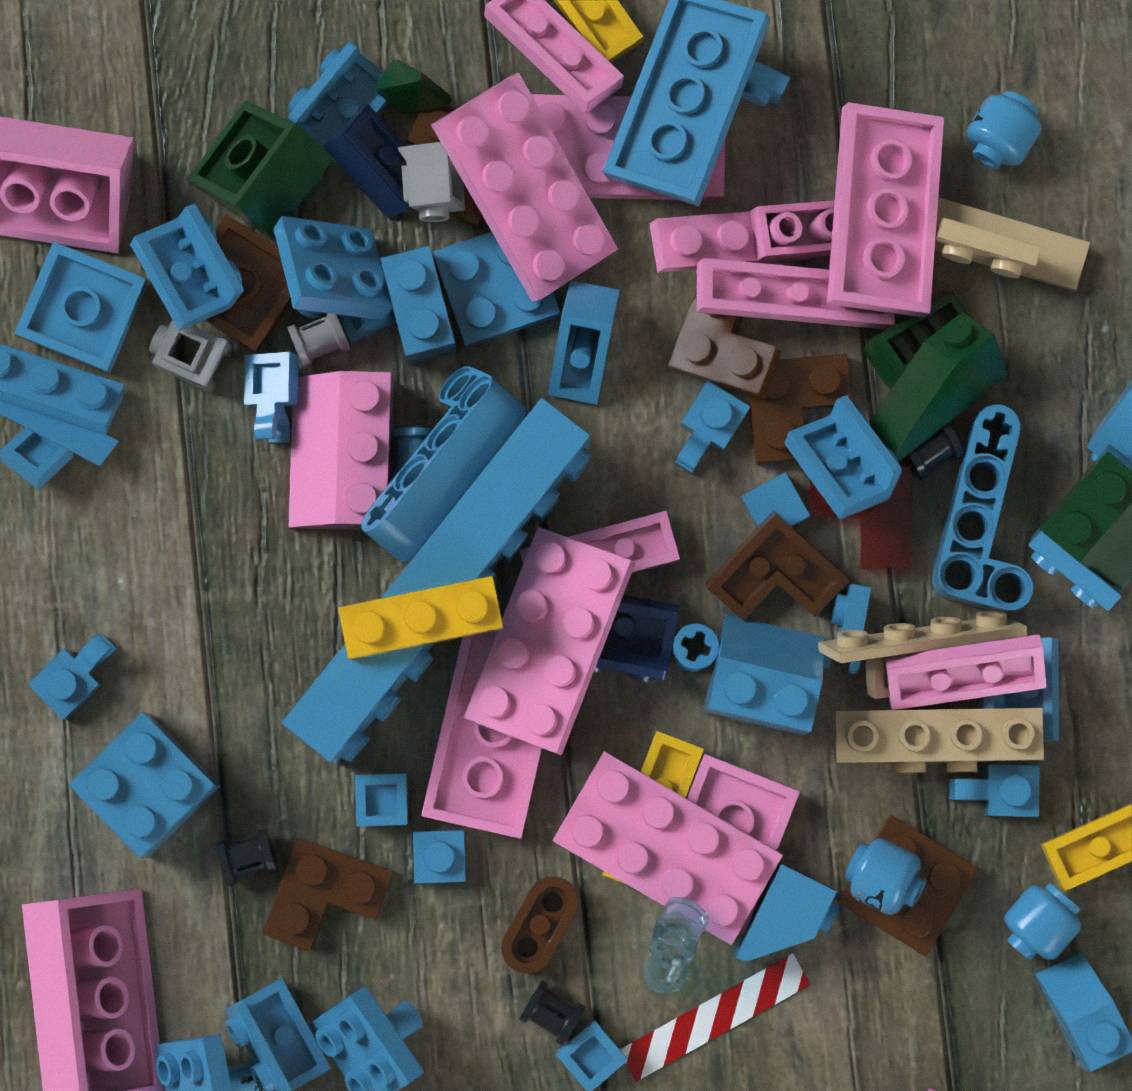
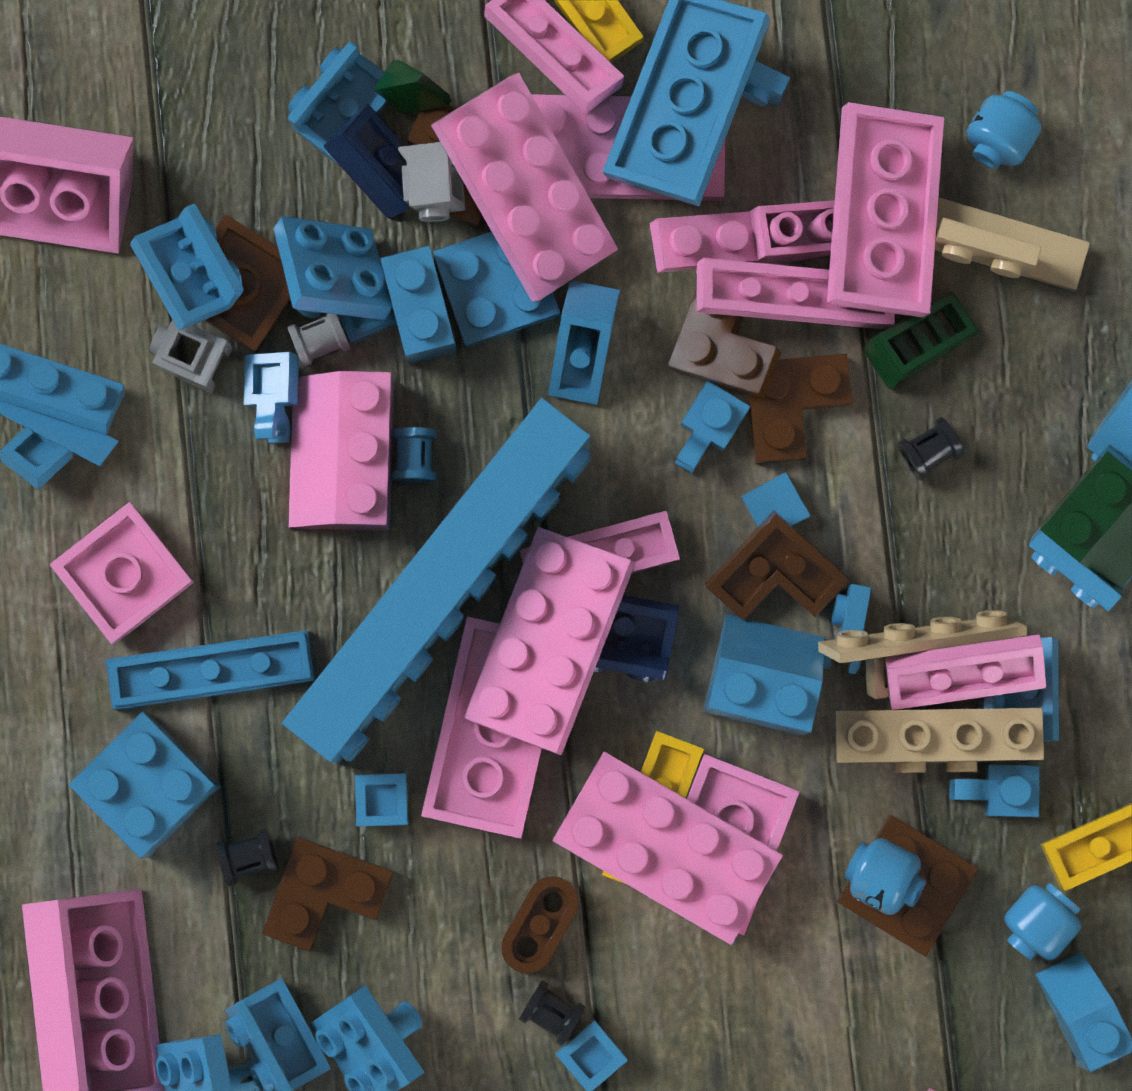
dark azure plate [14,241,149,374] -> none
dark azure plate [28,634,117,720] -> none
dark green slope [187,100,334,239] -> none
yellow plate [338,576,503,660] -> none
dark azure beam [361,366,526,562] -> none
dark azure plate [413,830,466,883] -> none
sticker [620,953,810,1082] -> none
clear light blue connector [643,897,709,995] -> none
dark azure bush [671,623,719,672] -> none
dark azure slope [733,863,840,962] -> none
dark azure bracket [784,396,902,520] -> none
clear red plate [809,466,912,569] -> none
dark green slope [869,312,1008,462] -> none
dark azure beam [932,404,1033,614] -> none
none -> bright pink plate [49,502,194,645]
none -> dark azure tile [106,630,315,710]

